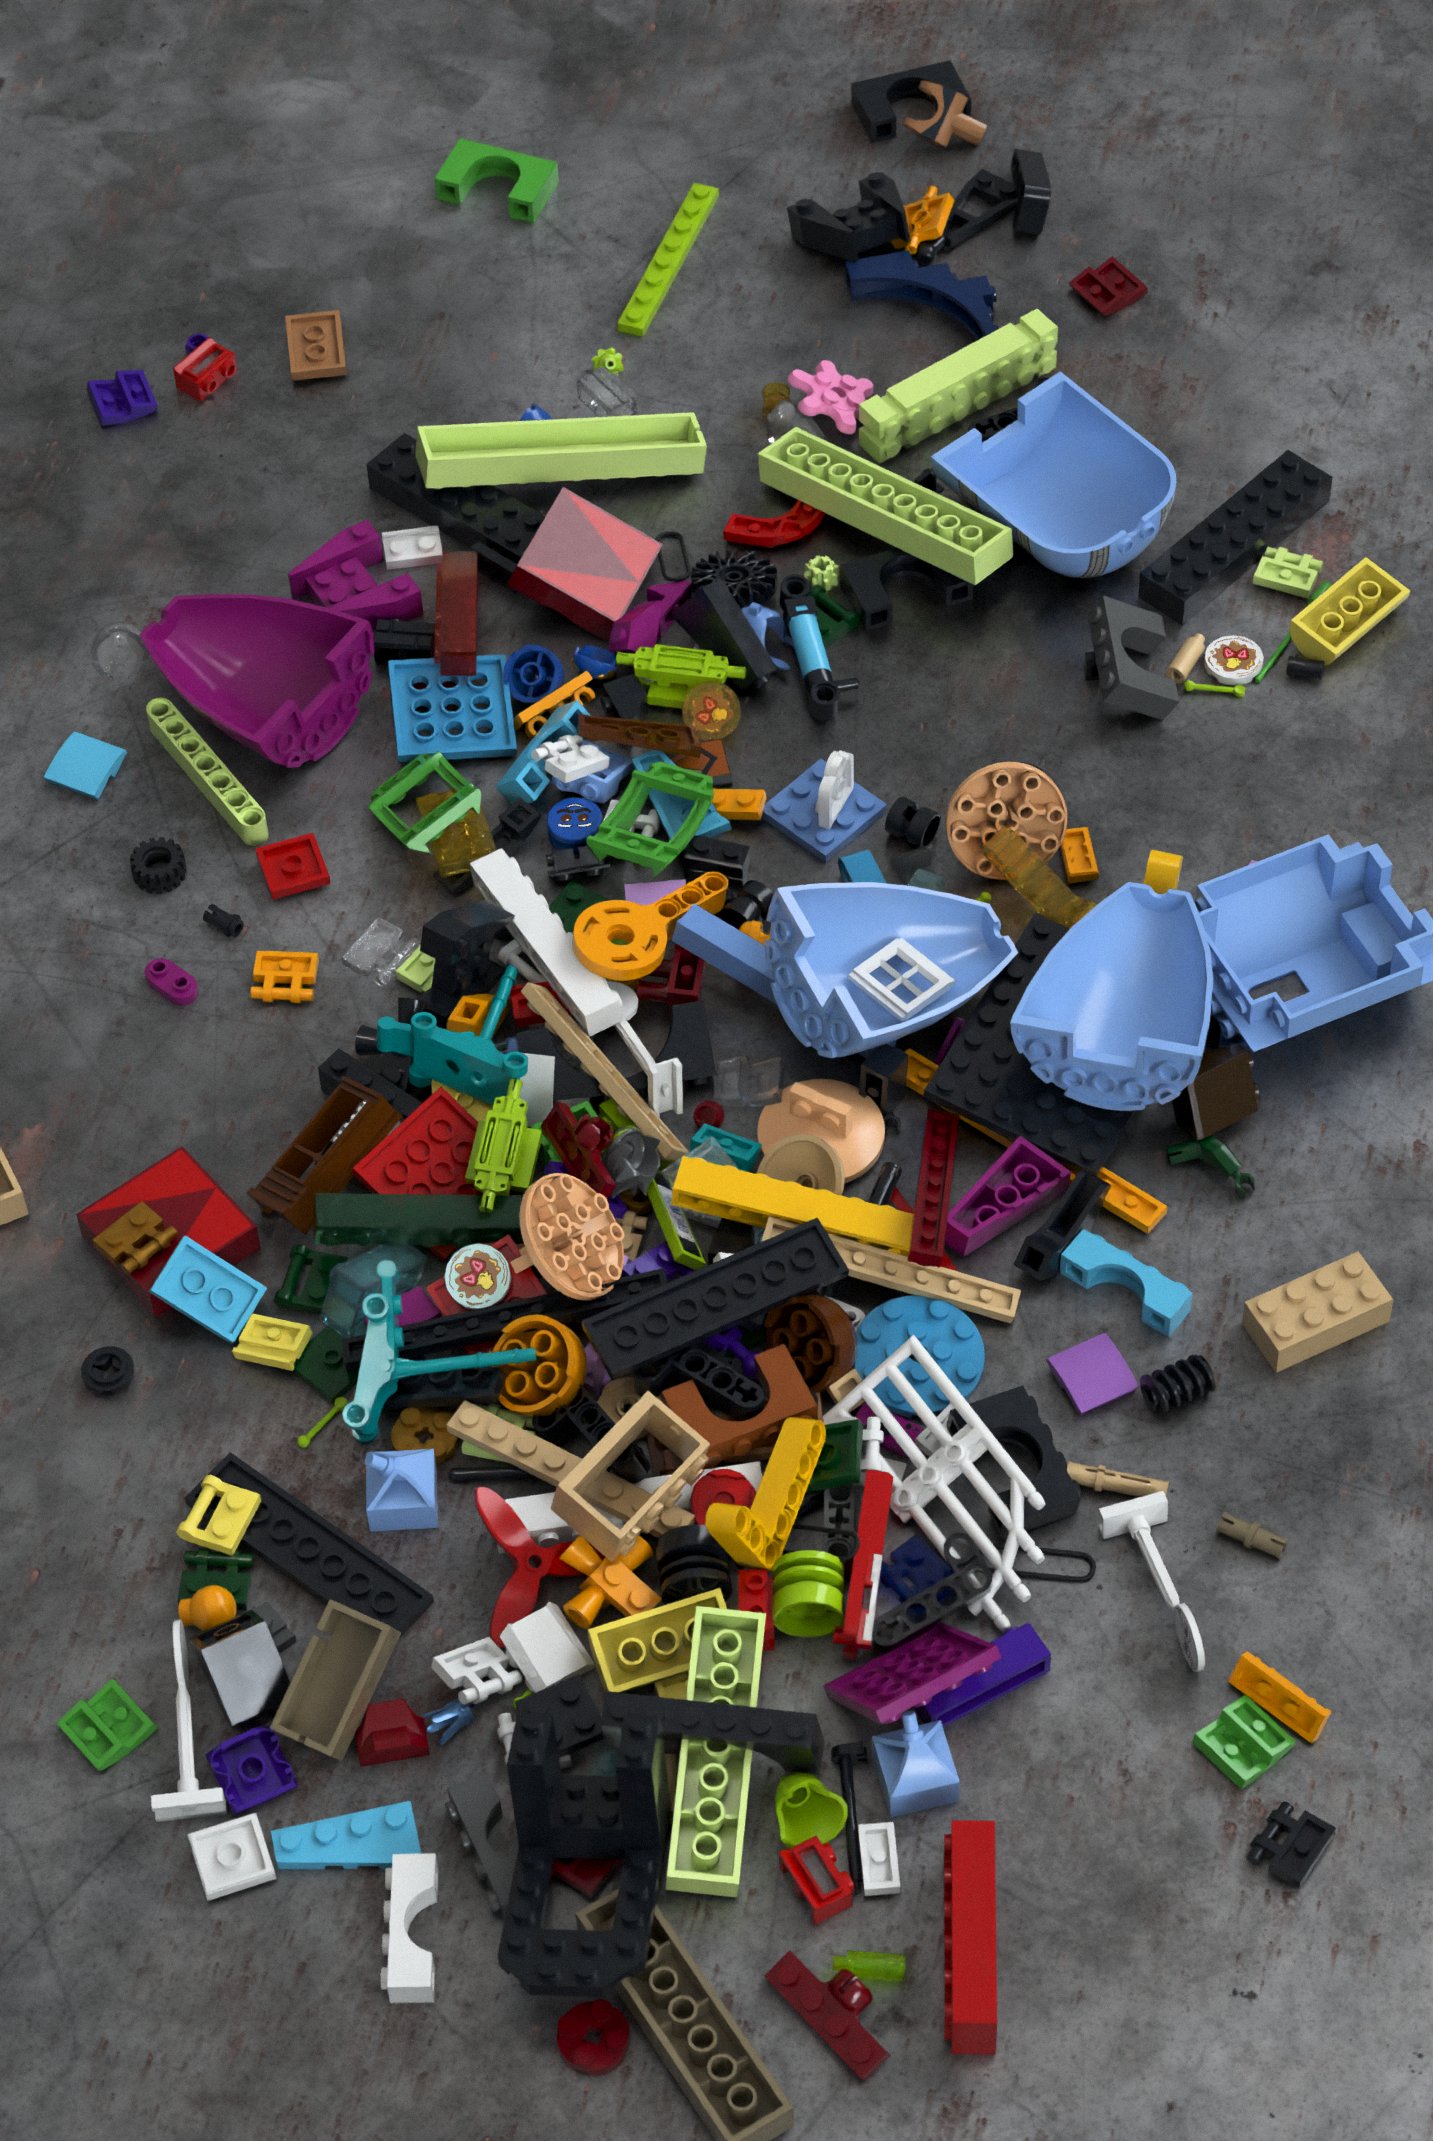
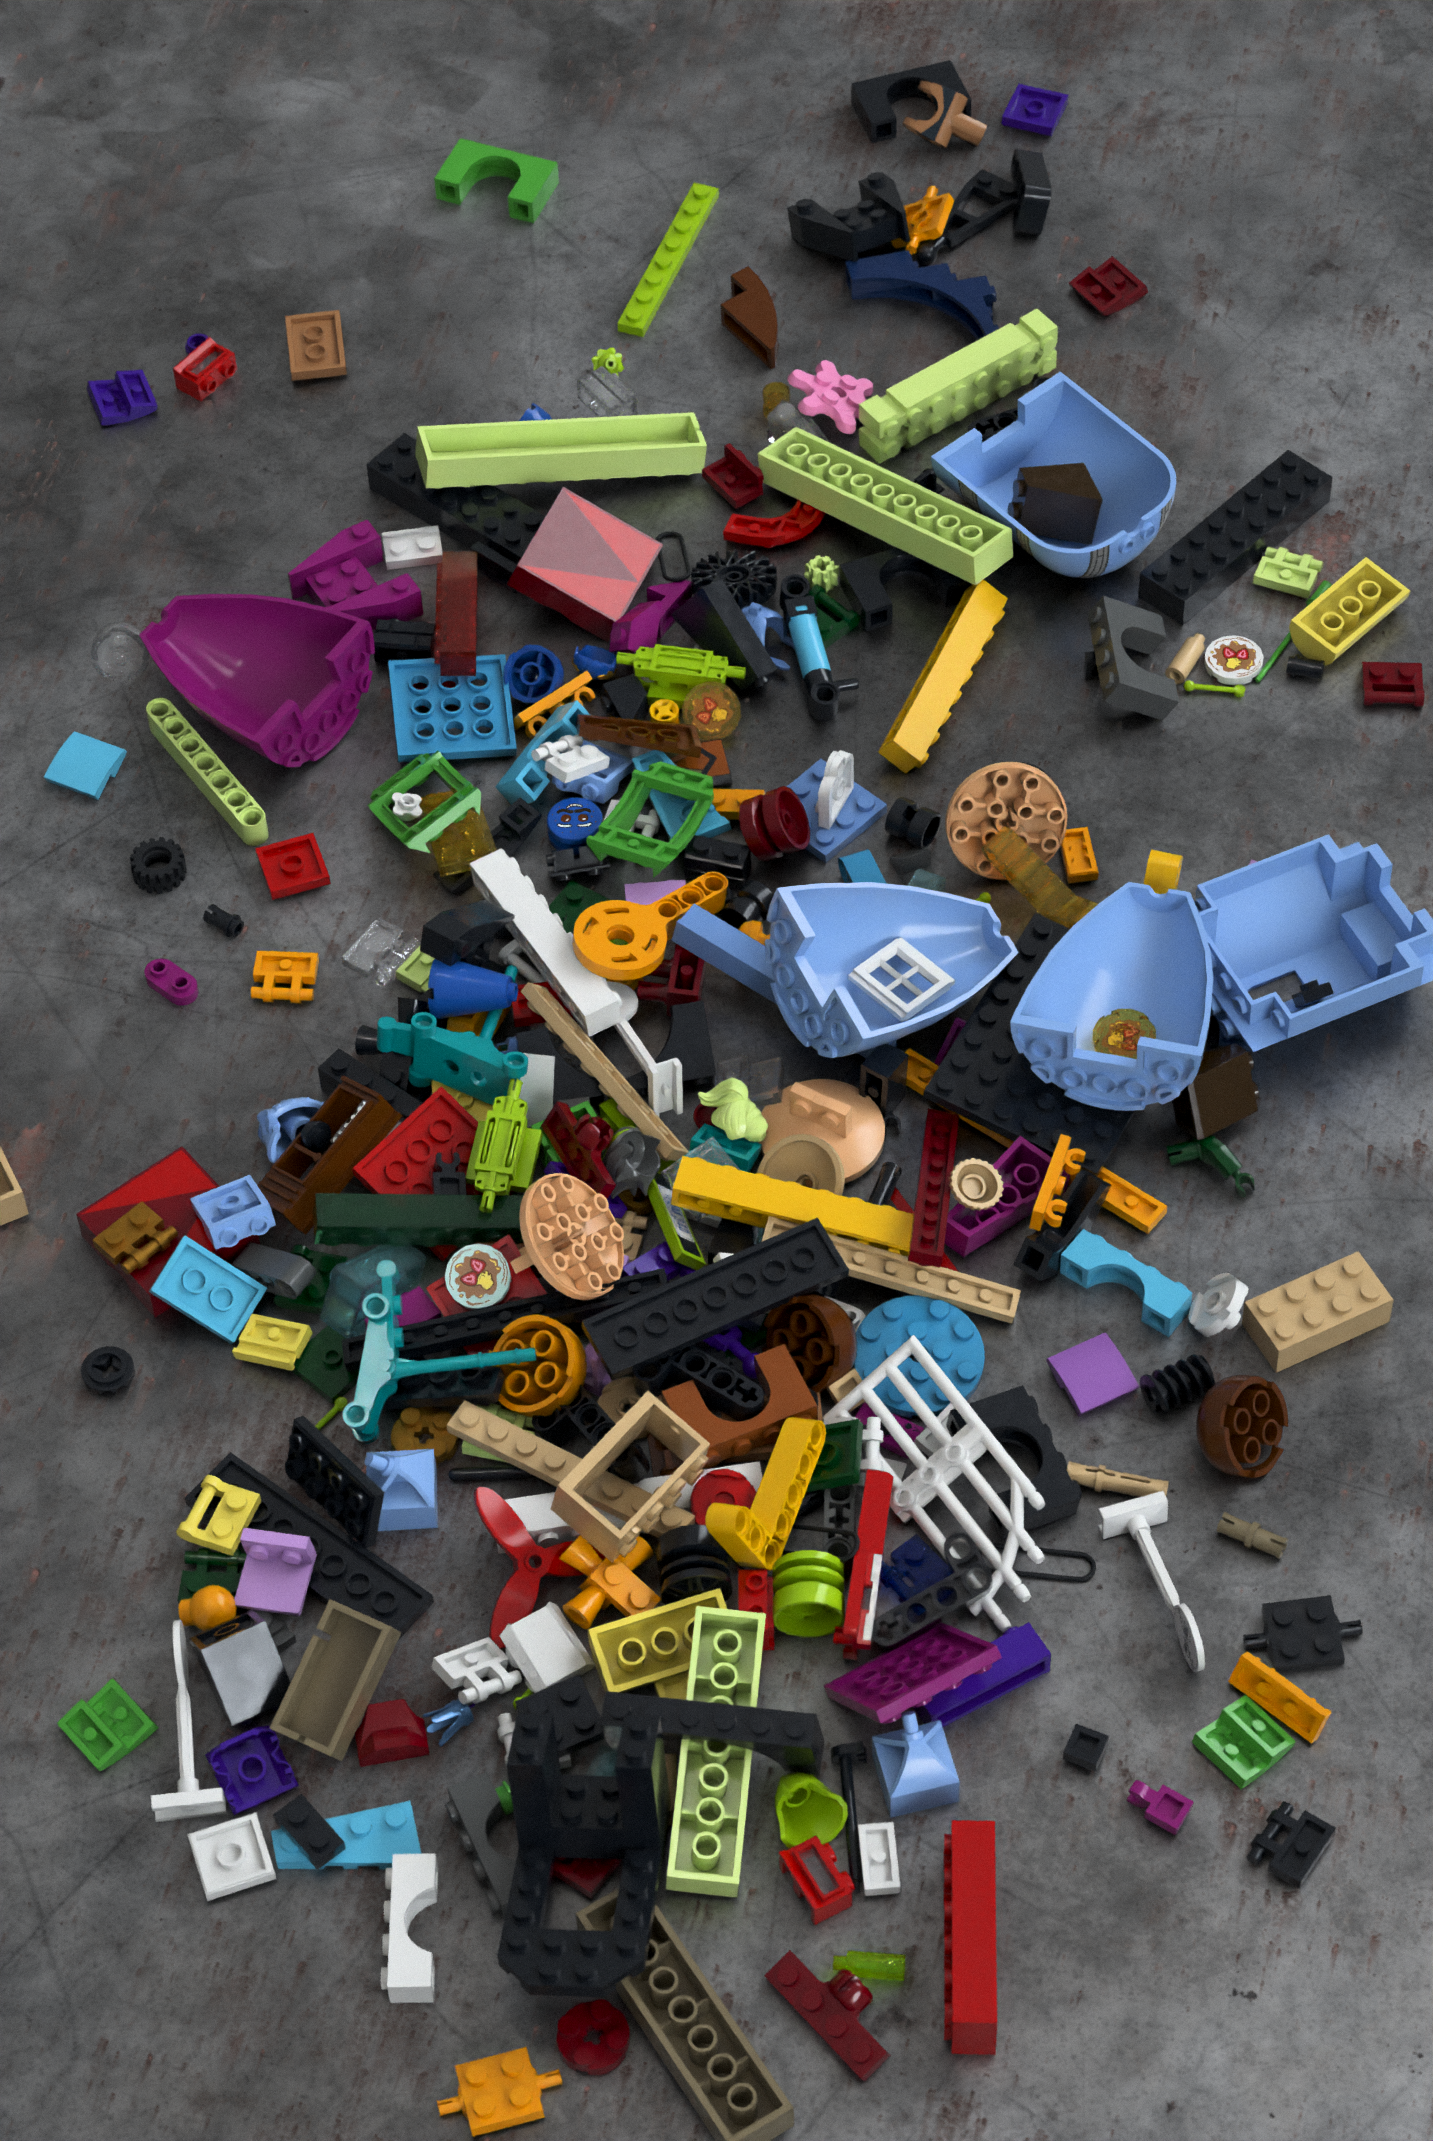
none -> light blue plate [190,1175,276,1250]
none -> dark grey beam [231,1242,316,1299]
none -> lavender bracket [234,1528,317,1616]
none -> light blue head [257,1097,324,1164]
none -> black plate [273,1794,346,1870]
none -> black tile [285,1416,384,1548]
none -> black plate [300,1121,331,1153]
none -> white plate [392,792,422,821]
none -> blue cone [428,959,518,1019]
none -> black plate [431,1153,467,1207]
none -> light orange plate [437,2047,563,2137]
none -> bright green plate [495,1781,514,1815]
none -> yellow wheel [649,699,680,724]
none -> yellowish green hair [698,1077,768,1142]
none -> dark red bracket [702,443,764,509]
none -> reddish brown slope [721,266,778,369]
none -> dark red wheel [739,786,810,863]
none -> yellow brick [878,579,1008,774]
none -> tan hat [949,1158,1004,1211]
none -> dark purple plate [1002,84,1069,136]
none -> dark brown slope [1008,463,1103,545]
none -> light orange plate [1029,1134,1086,1231]
none -> black plate [1063,1724,1109,1772]
none -> clear yellow tile [1093,1009,1156,1059]
none -> magenta plate [1127,1780,1194,1835]
none -> white plate [1189,1273,1249,1337]
none -> reddish brown cylinder [1196,1375,1288,1478]
none -> black plate [1243,1595,1362,1673]
none -> black plate [1291,979,1334,1007]
none -> dark red plate [1361,662,1424,707]

